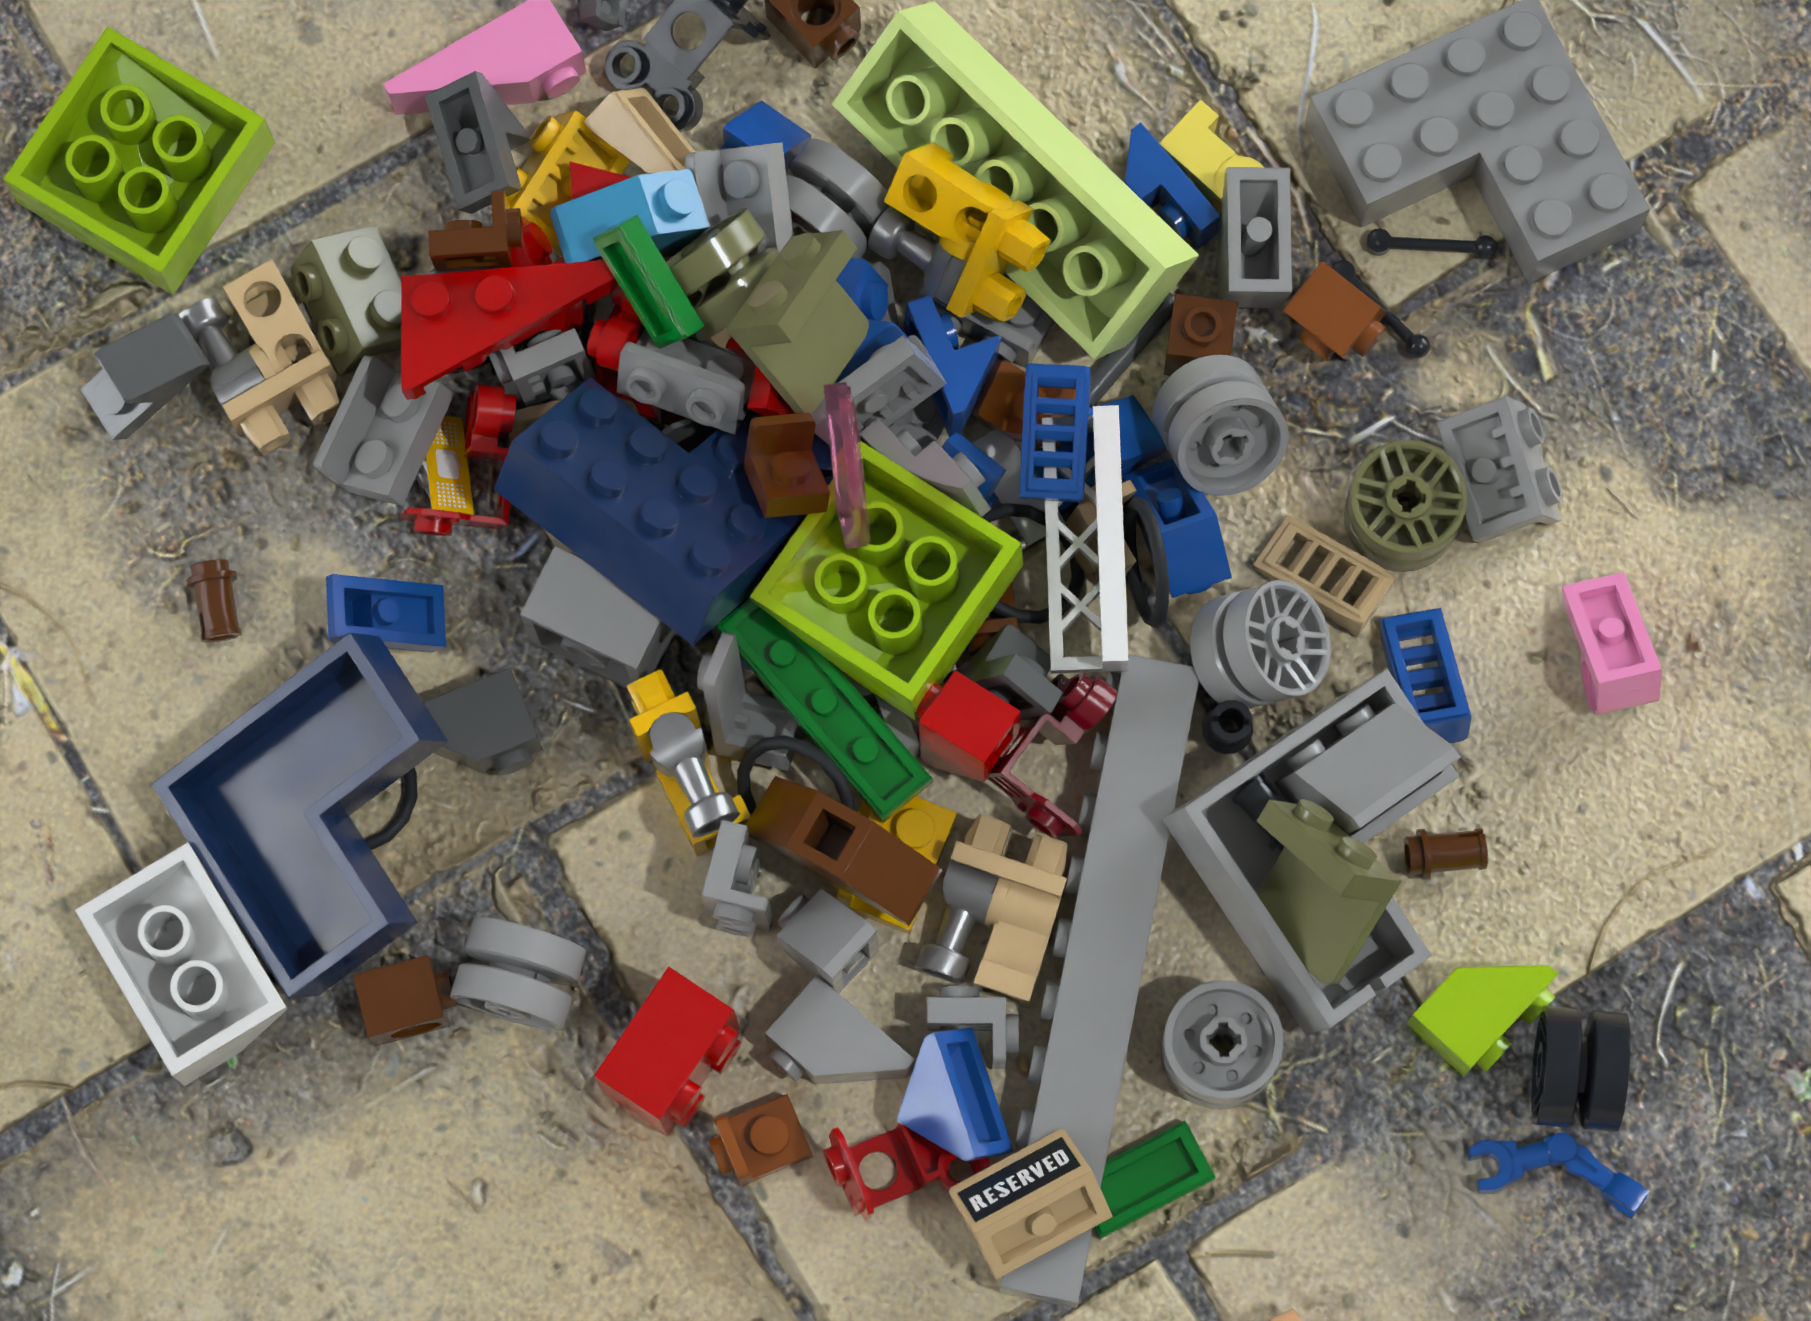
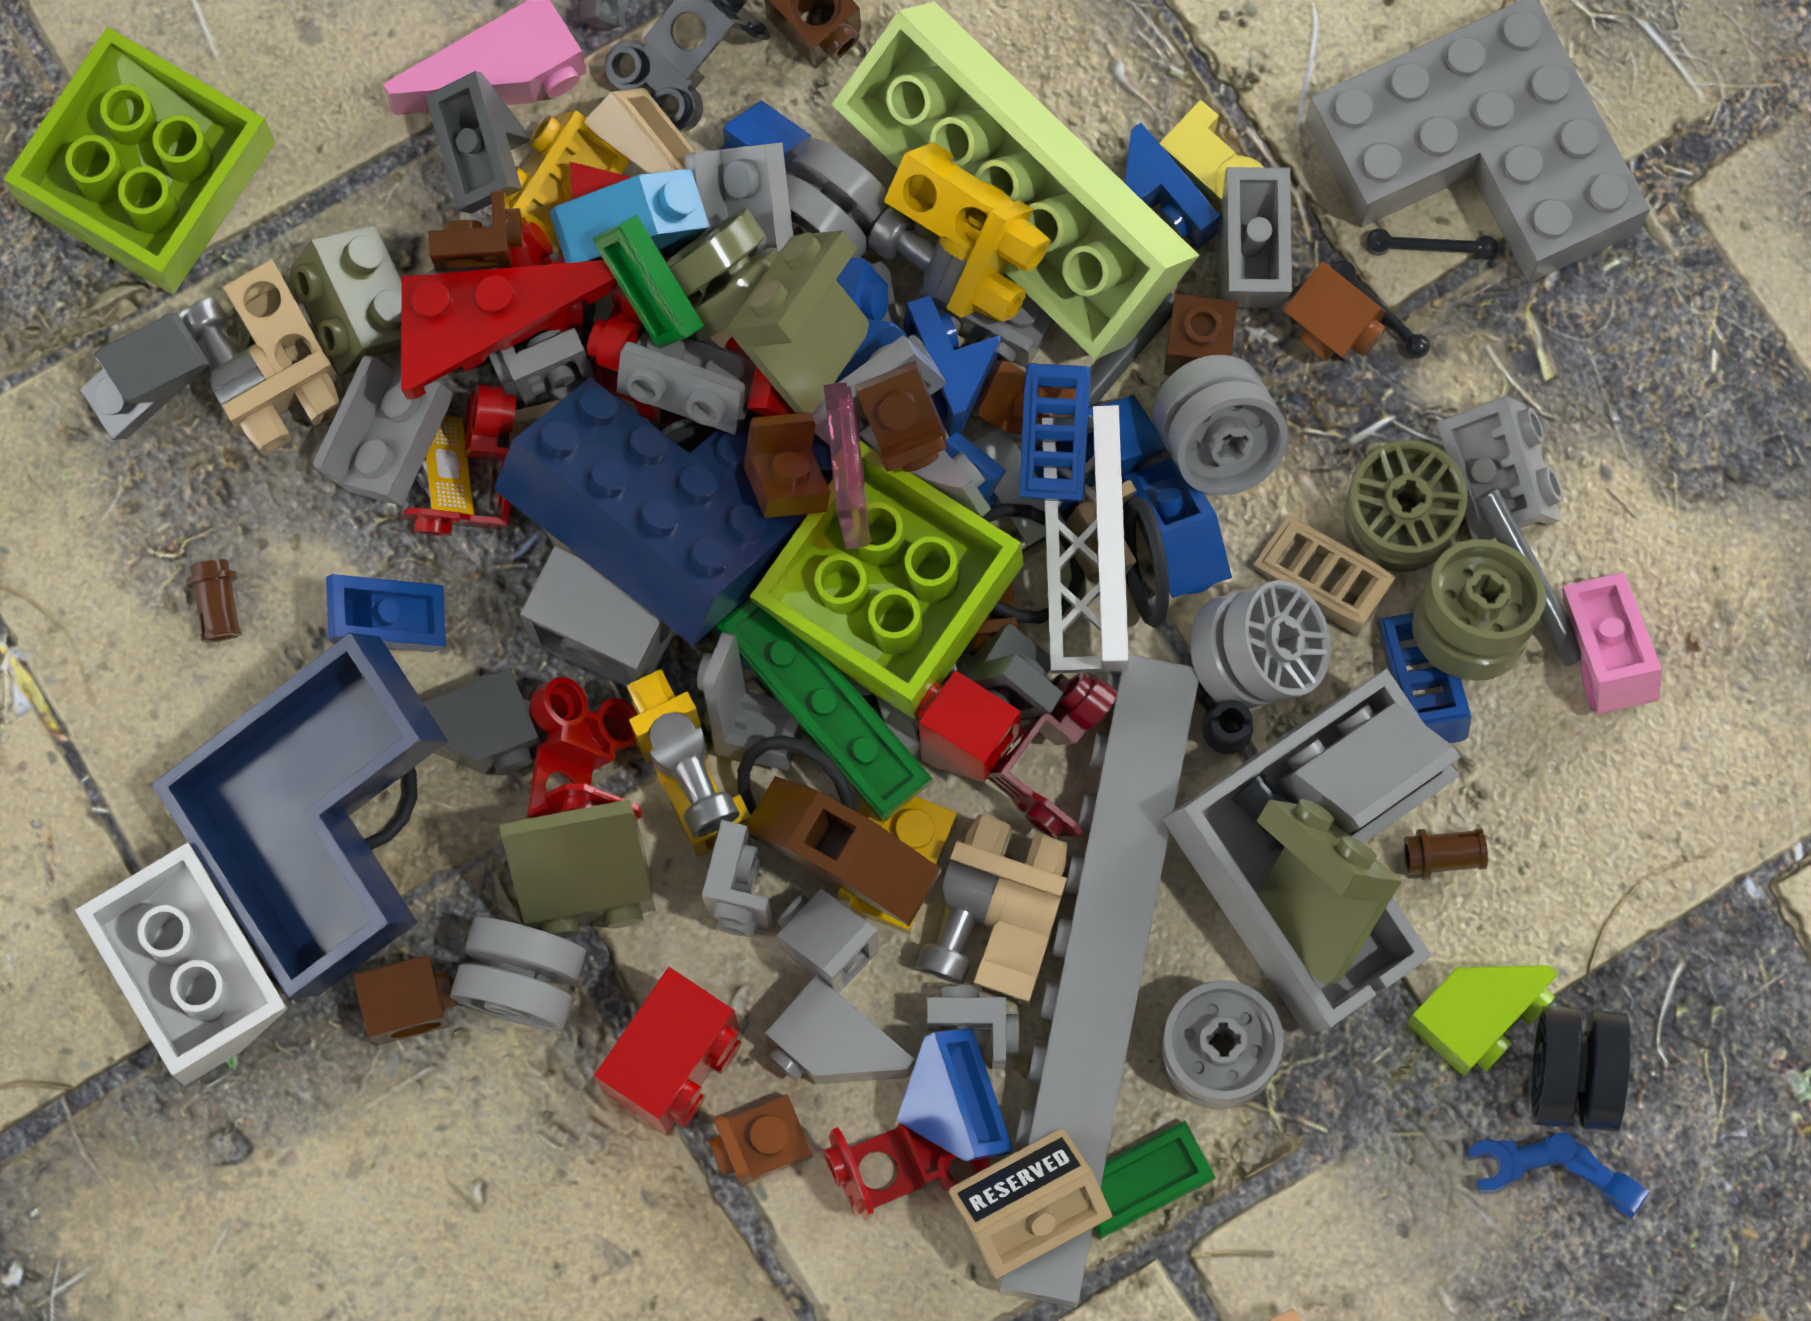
none -> olive slope [499,800,656,939]
none -> red piece [527,677,642,820]
none -> reddish brown bracket [856,361,947,472]
none -> olive wheel [1412,539,1546,681]
none -> dark grey bar [1475,487,1581,666]

